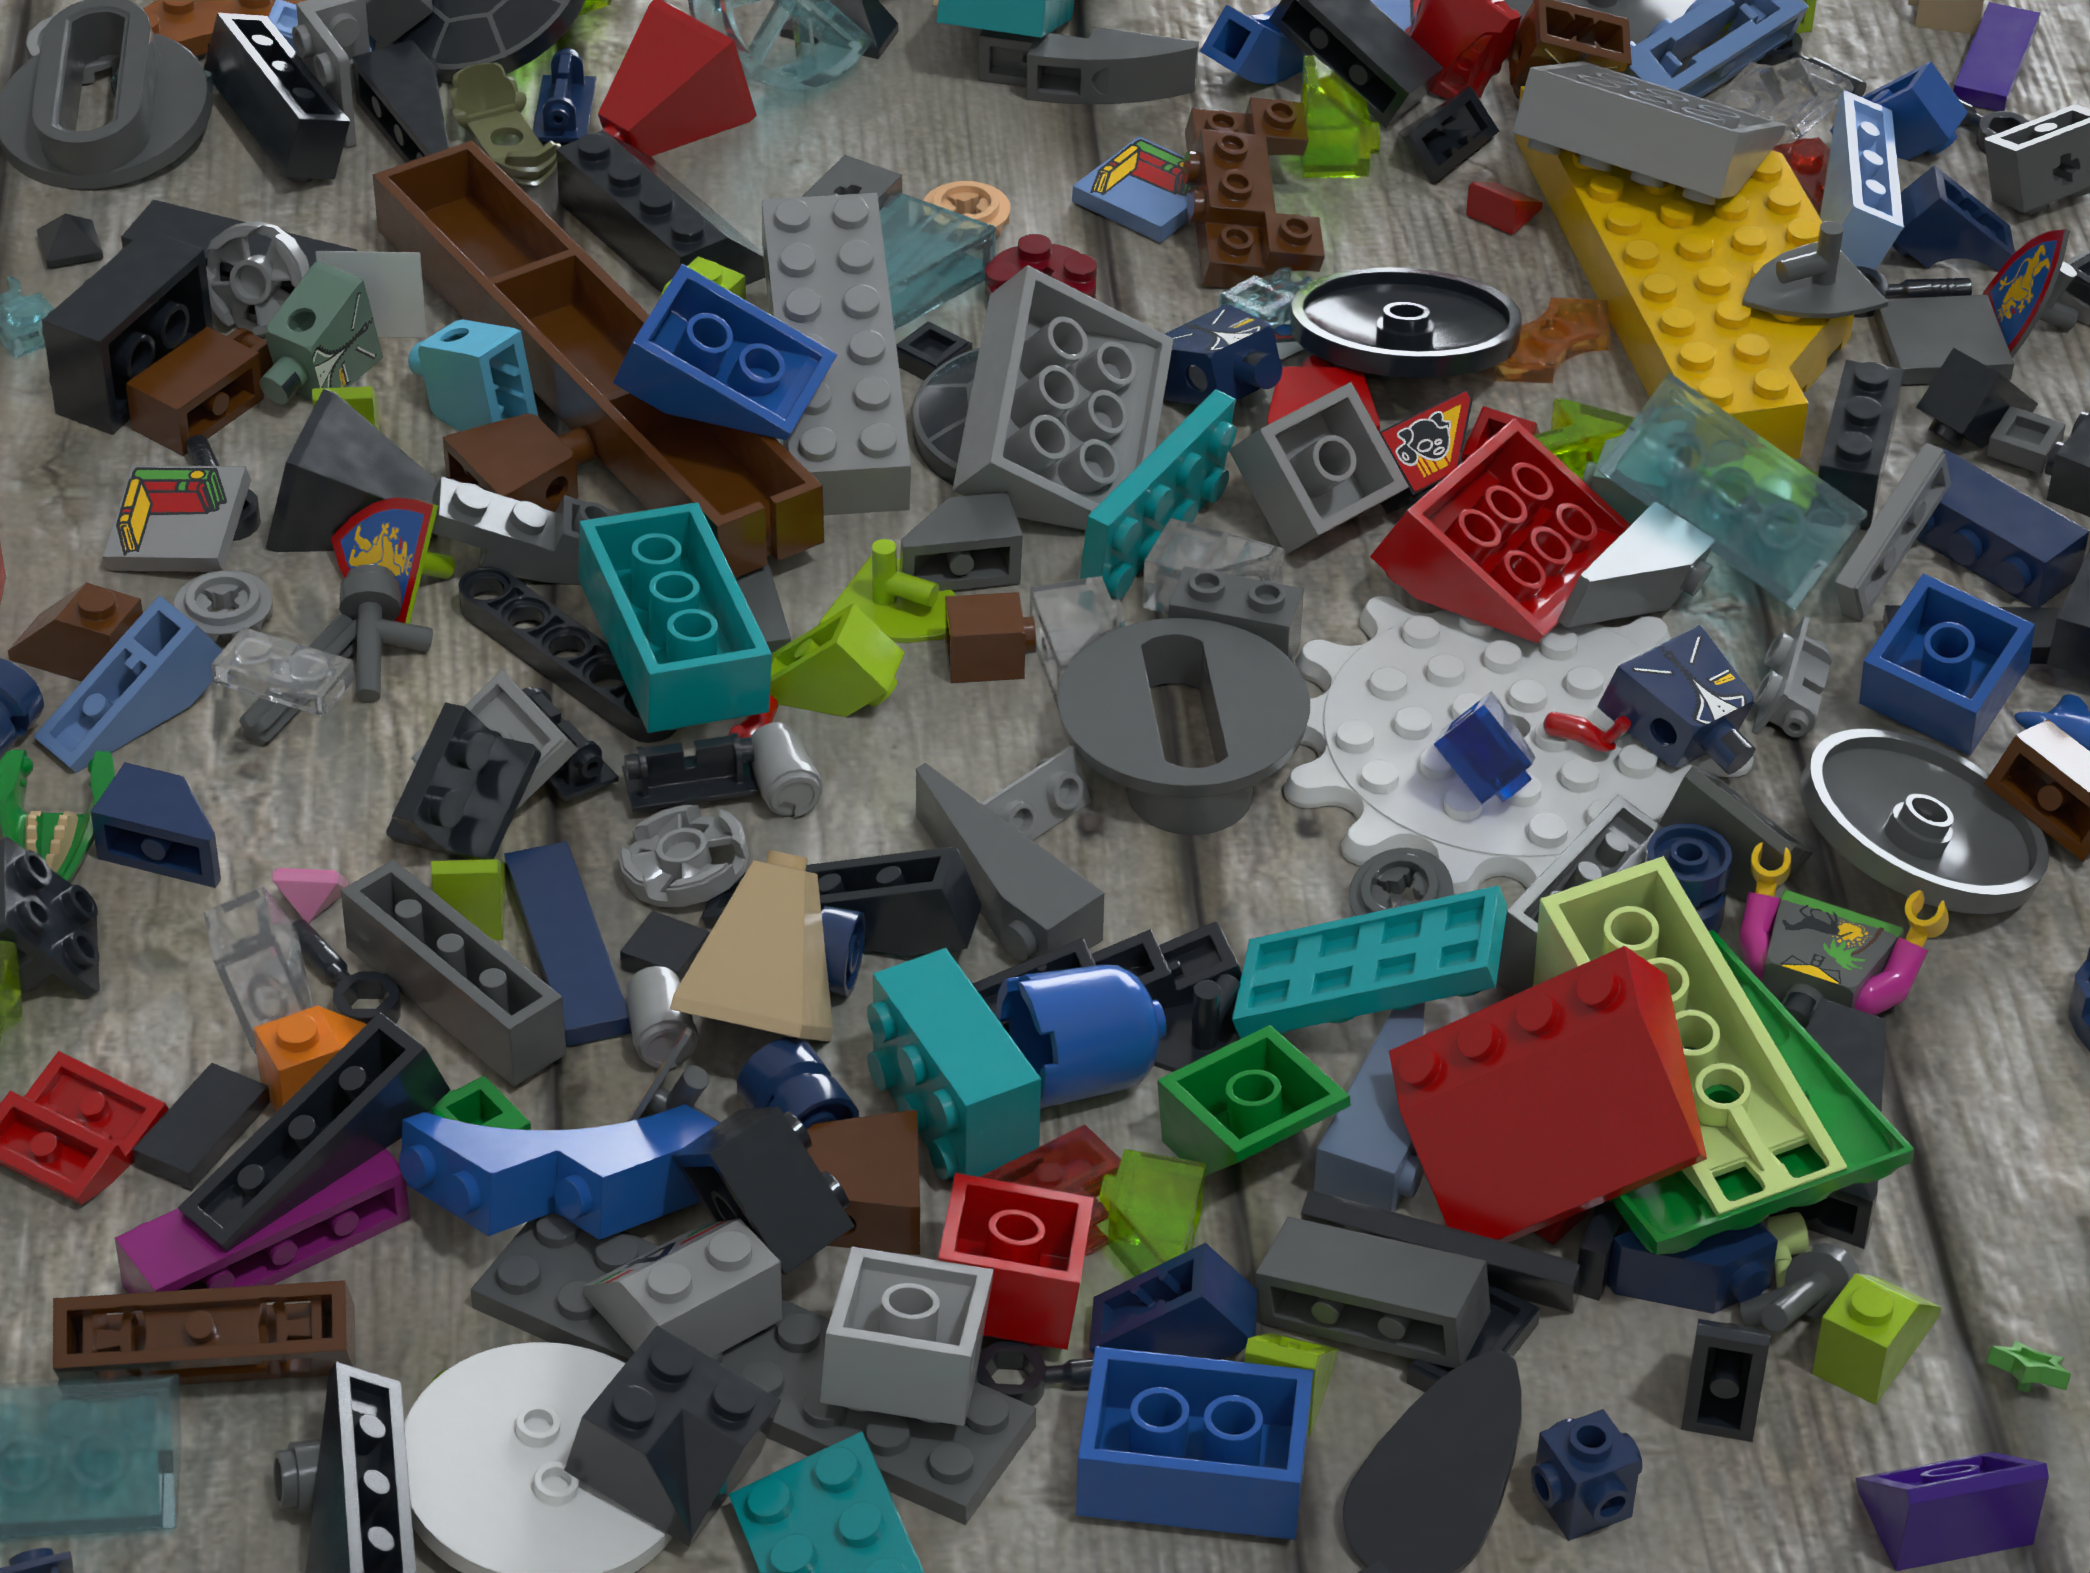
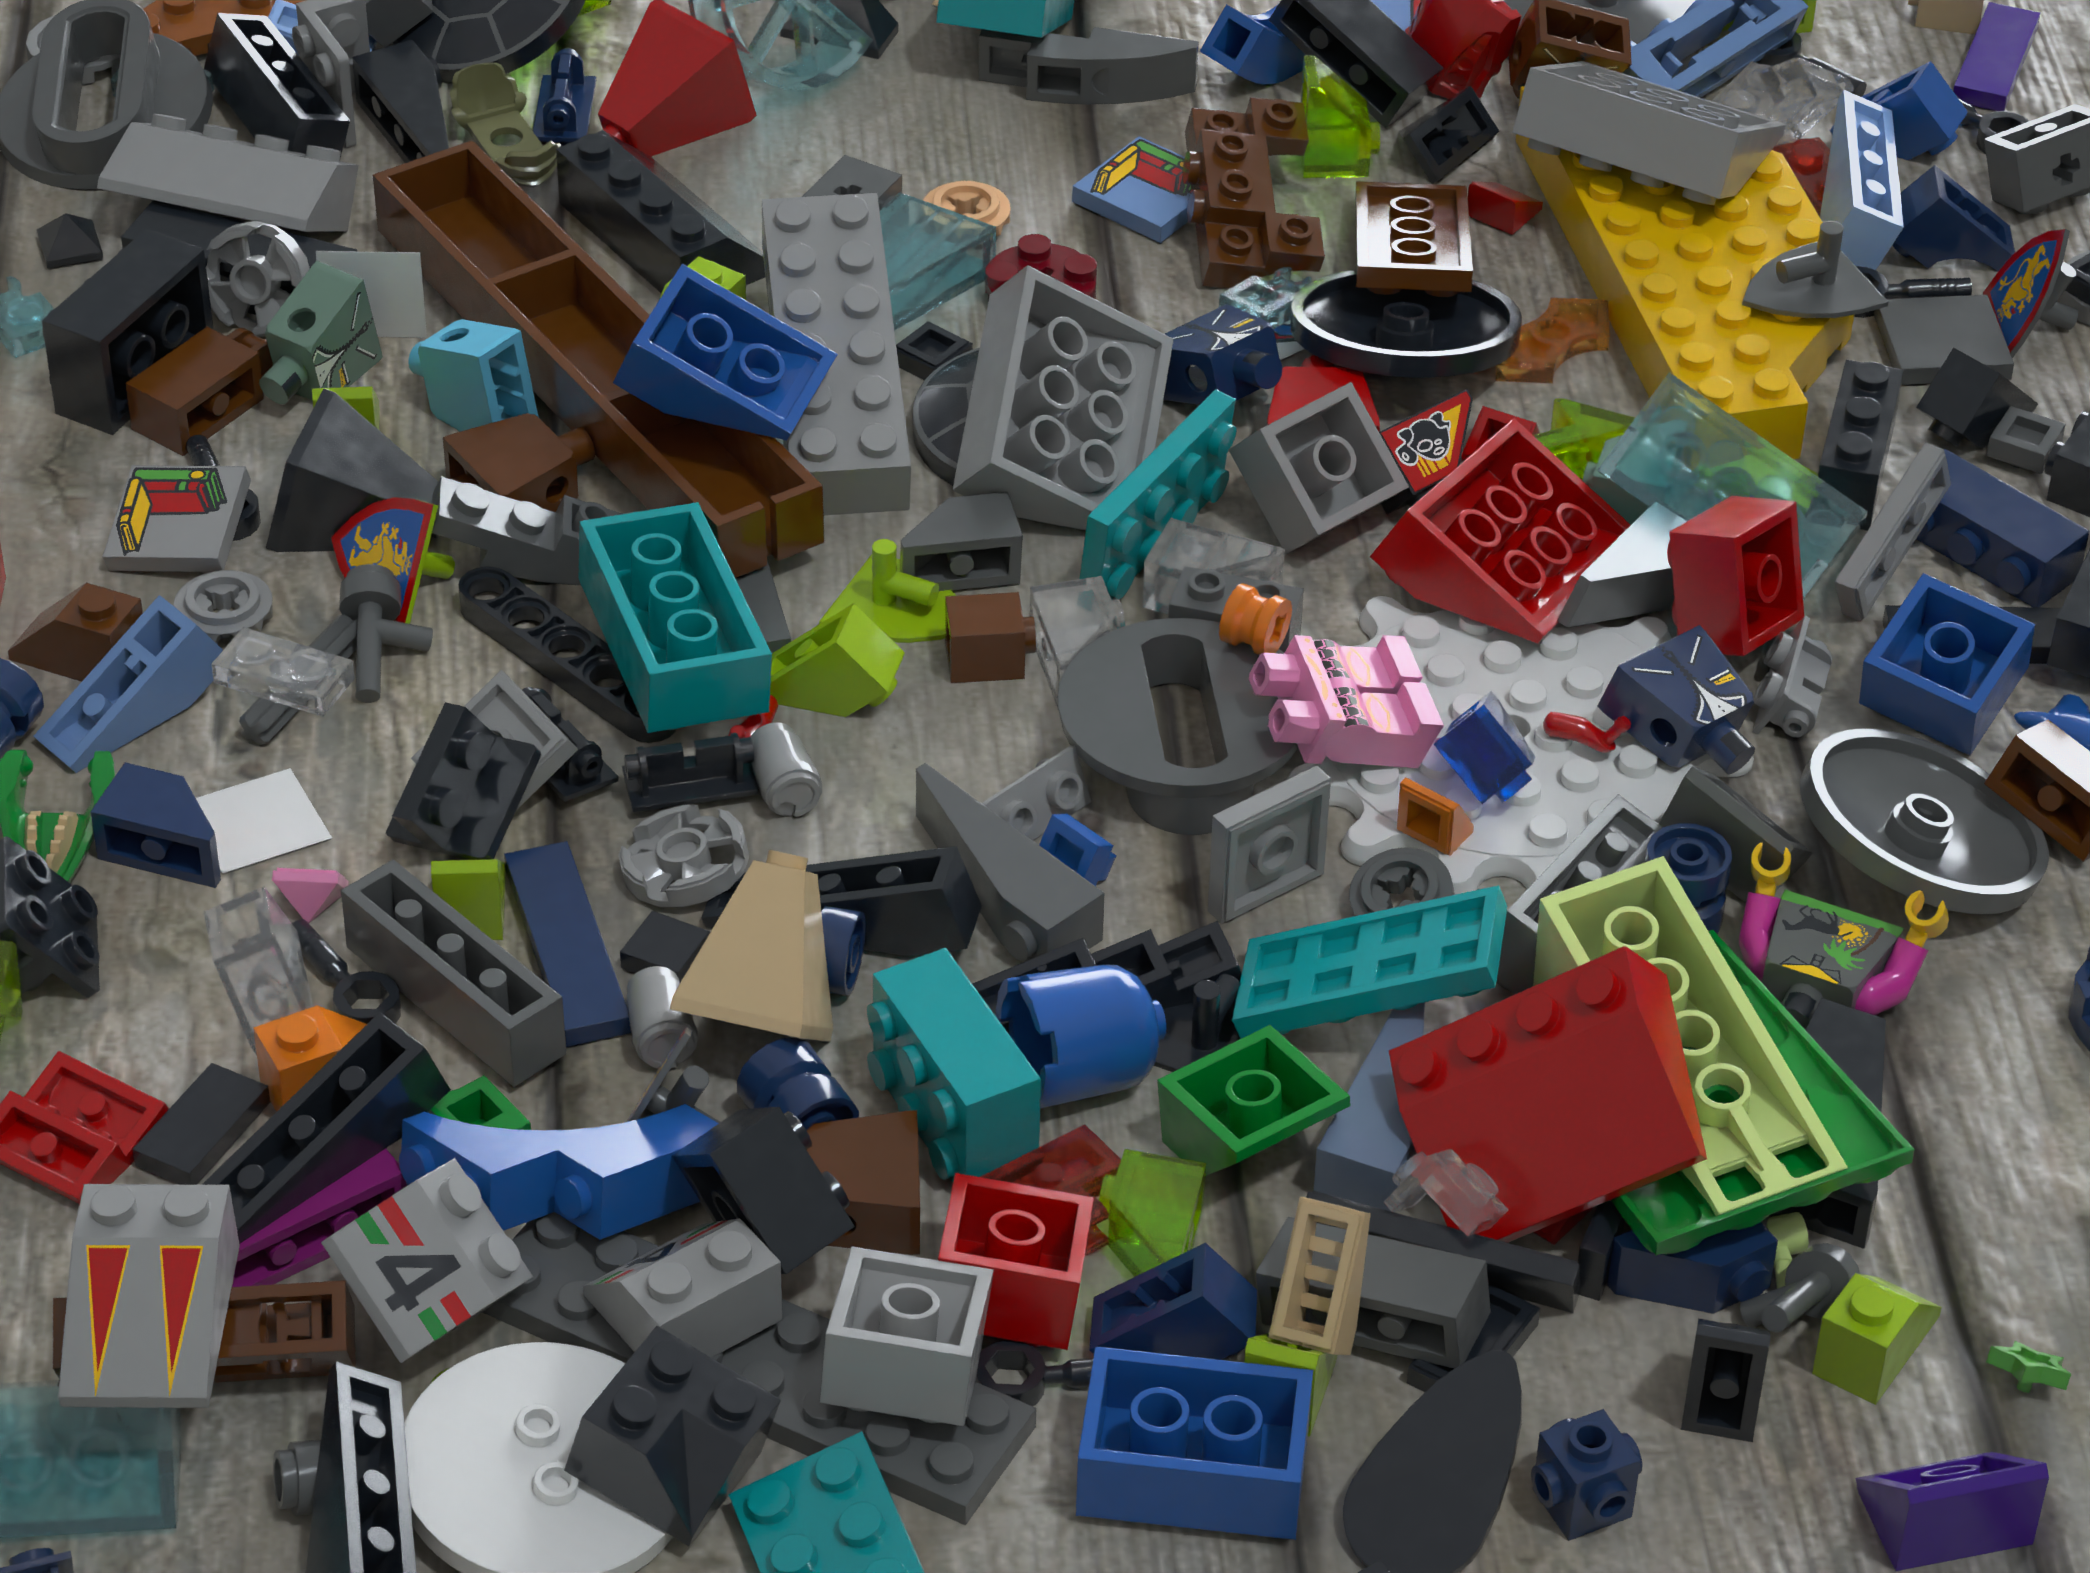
none -> light grey slope [58,1184,240,1408]
none -> light grey slope [97,114,359,232]
none -> white sticker [196,768,332,874]
none -> light grey slope [321,1158,533,1363]
none -> blue tile [1039,814,1117,886]
none -> light grey tile [1208,765,1331,924]
none -> orange wheel [1219,583,1292,655]
none -> bright pink hips [1249,635,1444,768]
none -> tan slope [1268,1197,1371,1355]
none -> reddish brown plate [1355,181,1473,297]
none -> clear bracket [1384,1149,1508,1236]
none -> orange slope [1397,777,1474,856]
none -> red brick [1667,496,1805,656]

